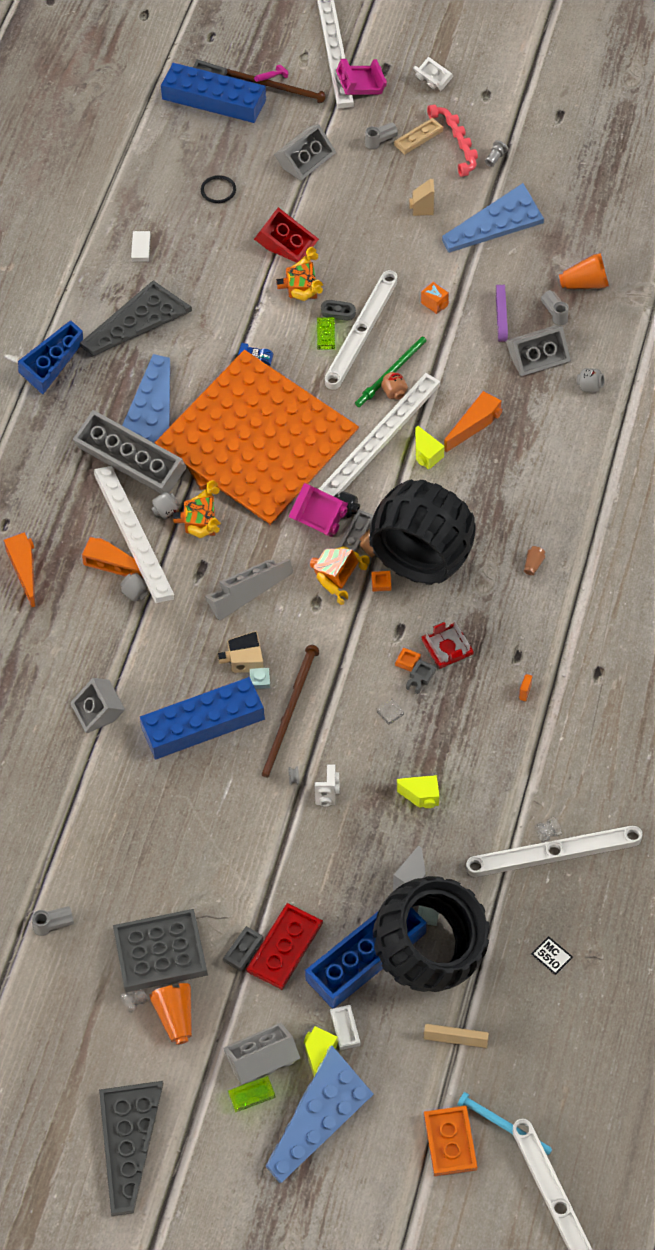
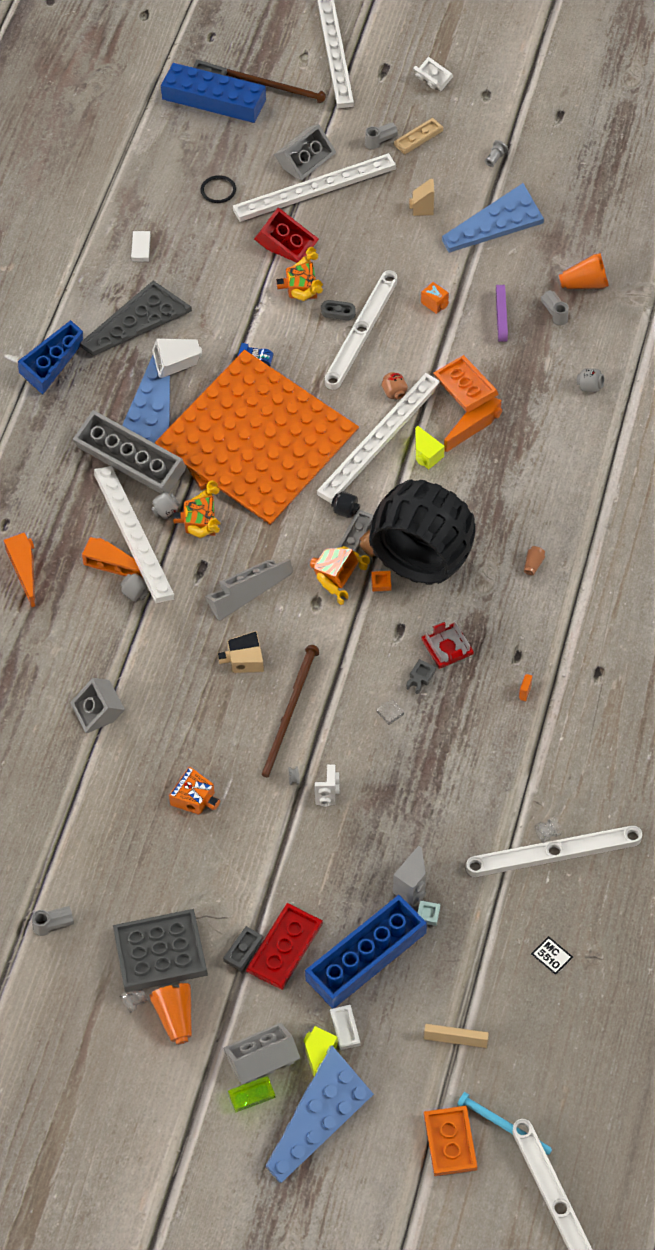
dark grey wing [99,1081,164,1216] -> none
blue brick [140,677,265,760] -> none
light aqua plate [250,668,270,689] -> none
dark pink piece [254,64,289,82] -> none
dark pink panel [288,483,348,537] -> none
clear neon green plate [317,317,335,350] -> none
dark pink panel [336,59,387,95] -> none
green bar [355,336,427,408] -> none
black tyre [373,876,490,992] -> none
orange tile [395,647,421,672] -> none
neon yellow slope [397,775,440,808] -> none
coral bar [427,104,478,177] -> none
light grey slope [506,325,571,376] -> none
none -> white slope [152,339,202,378]
none -> orange torso [169,767,220,814]
none -> white plate [233,153,396,222]
none -> orange plate [433,355,499,413]

